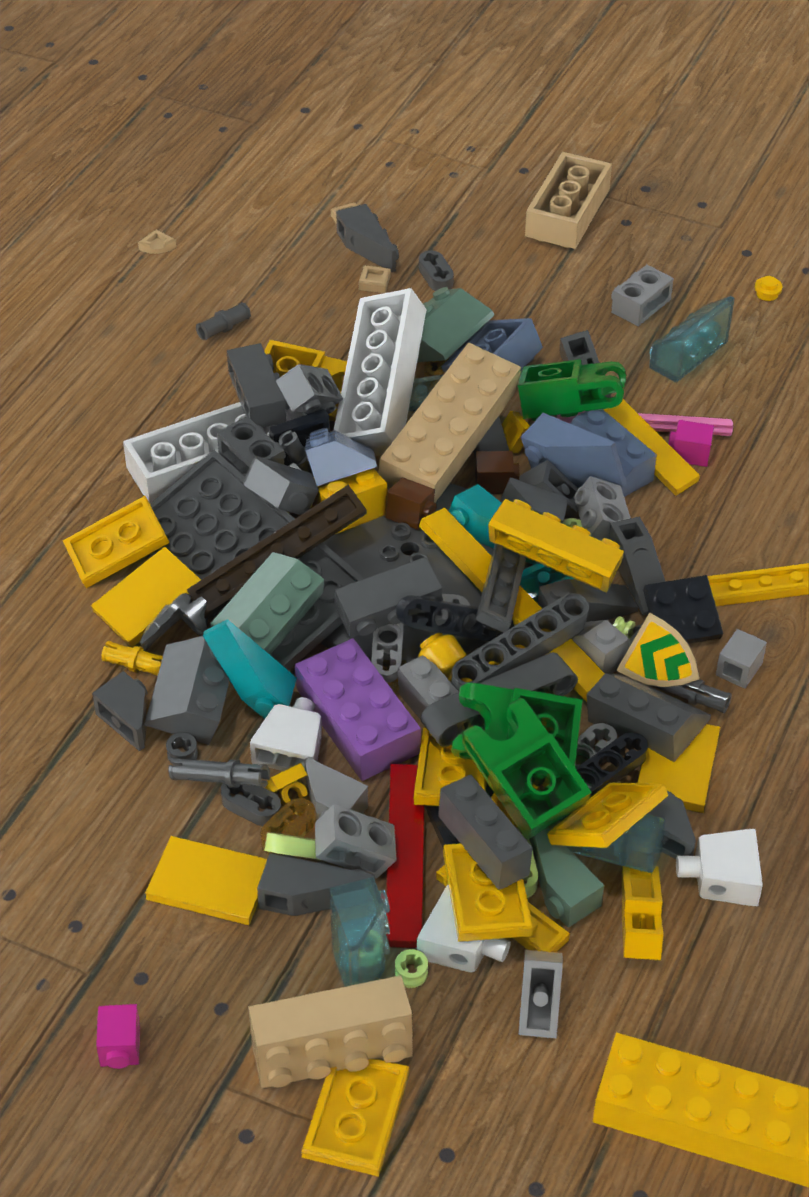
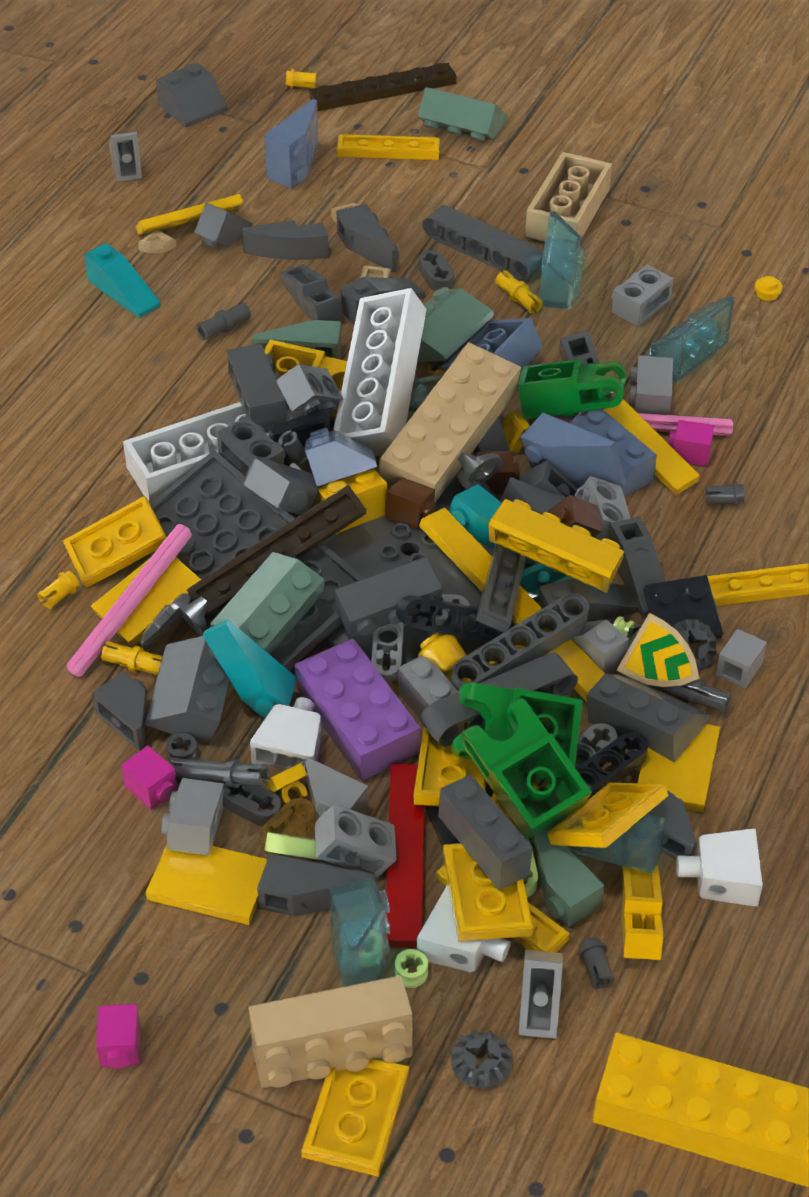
none -> yellow pin [37,571,80,609]
none -> bright pink axle [66,524,192,677]
none -> teal slope [84,243,161,319]
none -> light grey slope [109,132,142,182]
none -> dark pink brick [121,746,178,809]
none -> yellow tile [136,194,243,236]
none -> dark grey slope [156,62,227,127]
none -> light grey brick [162,778,224,855]
none -> dark grey slope [194,203,252,248]
none -> dark grey slope [242,220,329,260]
none -> sand green slope [252,320,342,359]
none -> sand blue slope [264,99,318,189]
none -> dark grey slope [279,264,344,321]
none -> yellow pin [285,69,316,89]
none -> dark brown plate [309,63,457,111]
none -> yellow tile [337,134,440,160]
none -> dark grey slope [341,277,425,325]
none -> sand green slope [417,87,508,142]
none -> dark grey beam [422,205,545,281]
none -> dark grey gear [451,1029,513,1088]
none -> dark grey hair [457,453,503,499]
none -> yellow pin [495,270,543,314]
none -> clear light blue slope [539,211,585,309]
none -> reddish brown brick [548,495,602,537]
none -> dark grey pin [578,937,615,988]
none -> light grey brick [629,355,673,415]
none -> dark grey gear [673,619,717,671]
none -> dark grey pin [705,482,744,506]

